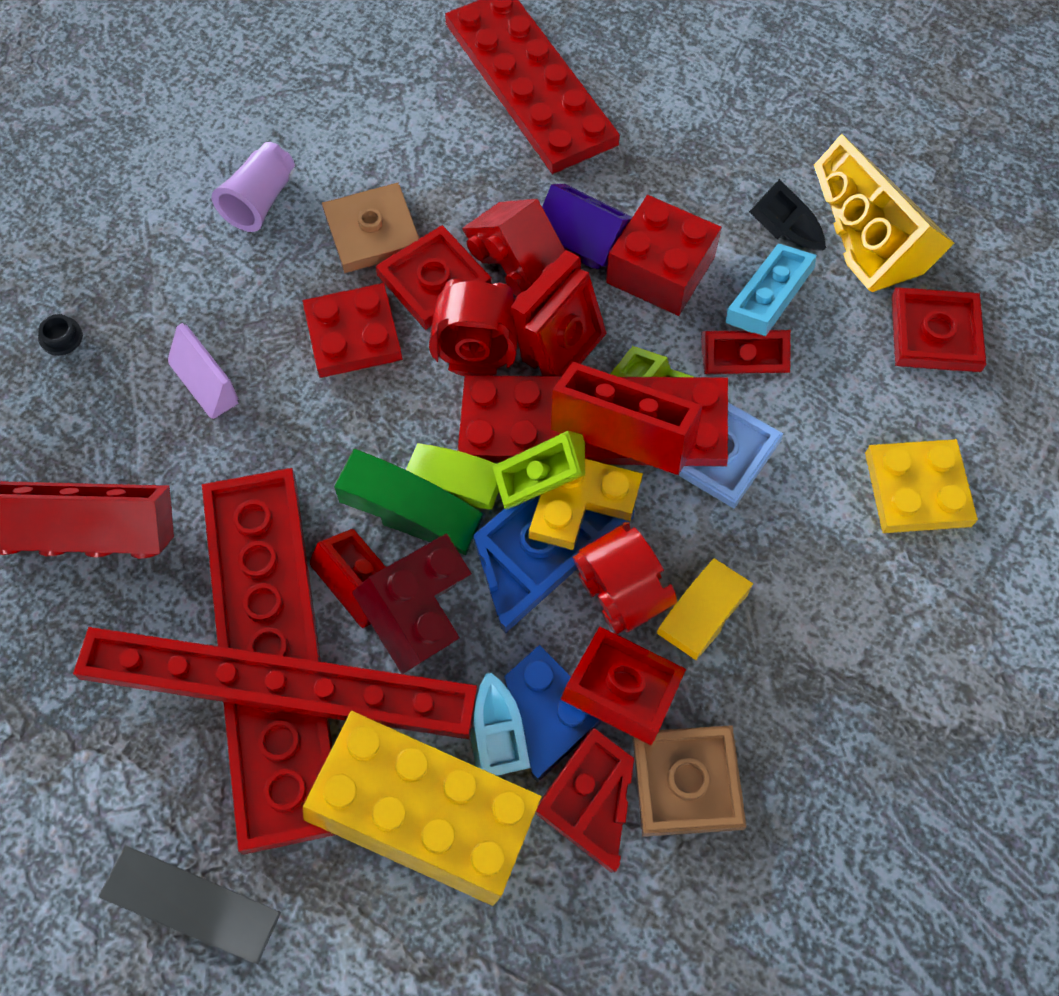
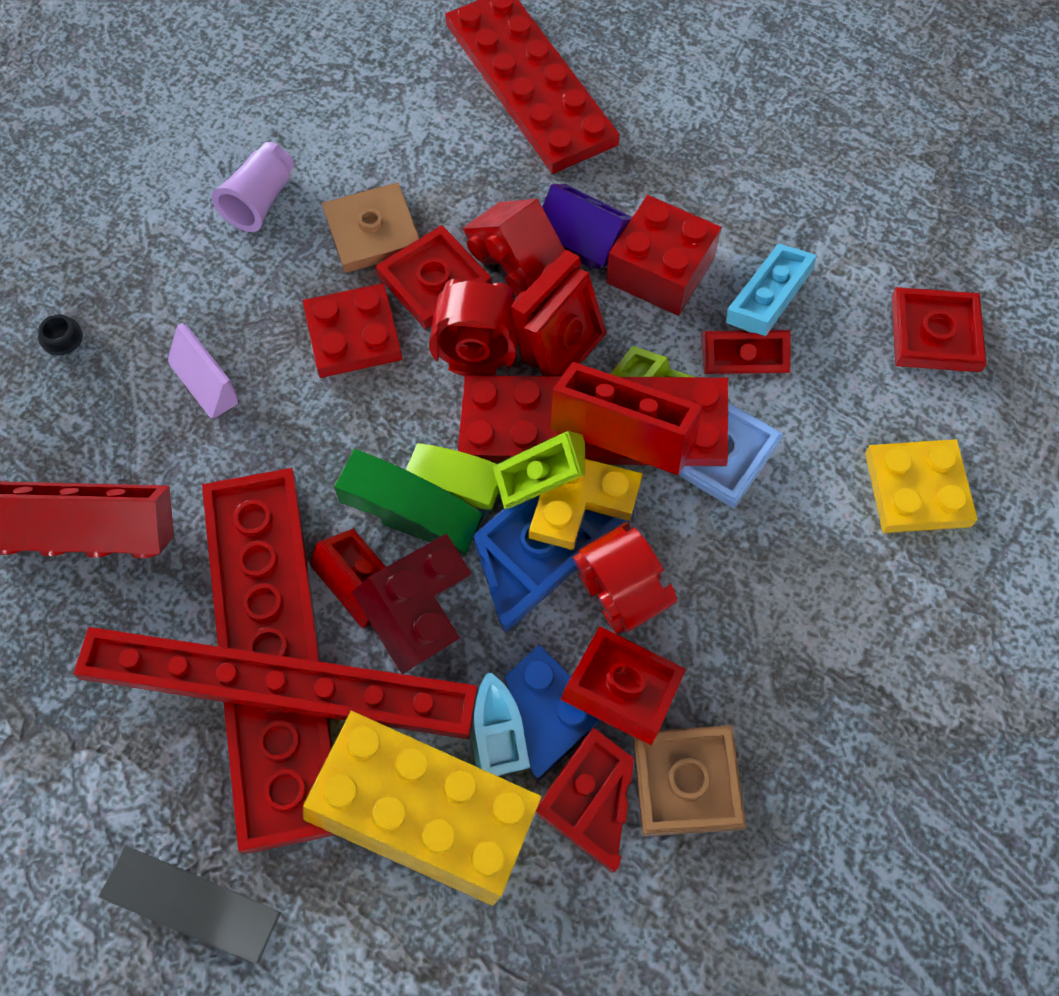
yellow slope [656,558,753,660] -> none
black plate [749,179,826,251] -> none
yellow wedge [814,134,954,292] -> none

